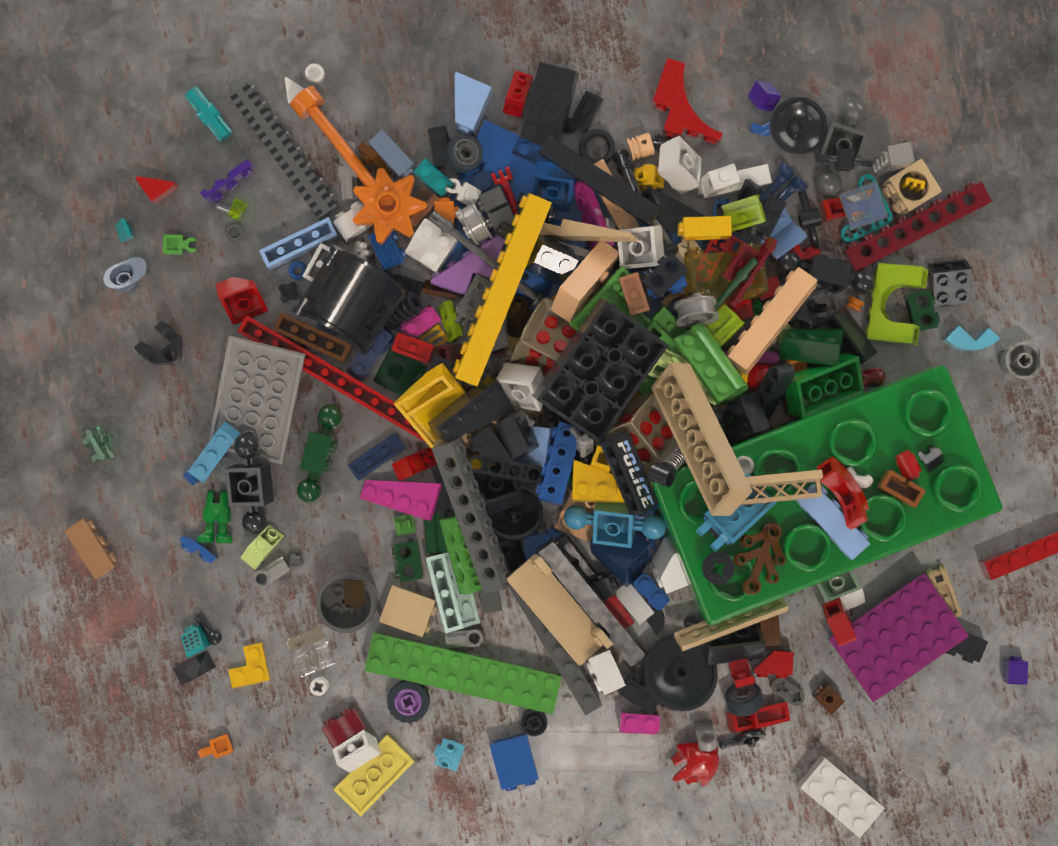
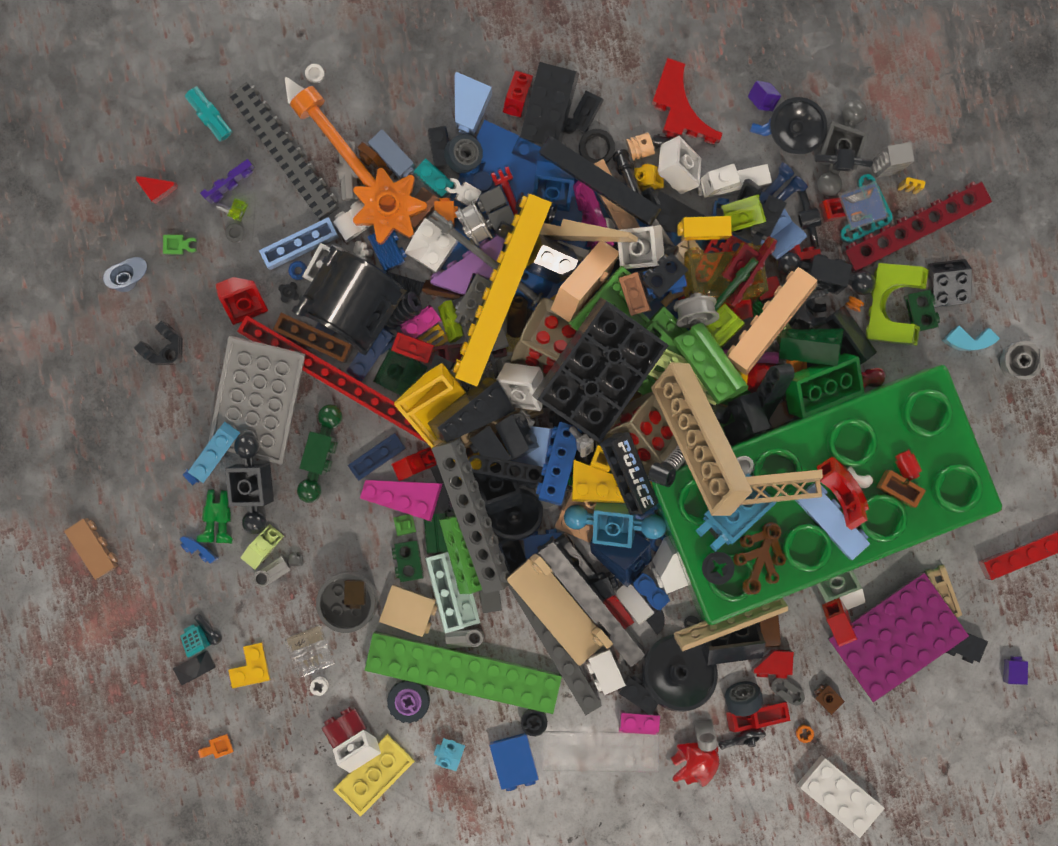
clear green hips [81,426,115,463] -> none
teal slope [115,218,134,243] -> none
red slope [729,659,755,688] -> none
tan brick [881,158,942,217] -> none
tile [918,444,945,473] -> none
none -> orange bush [796,724,814,743]

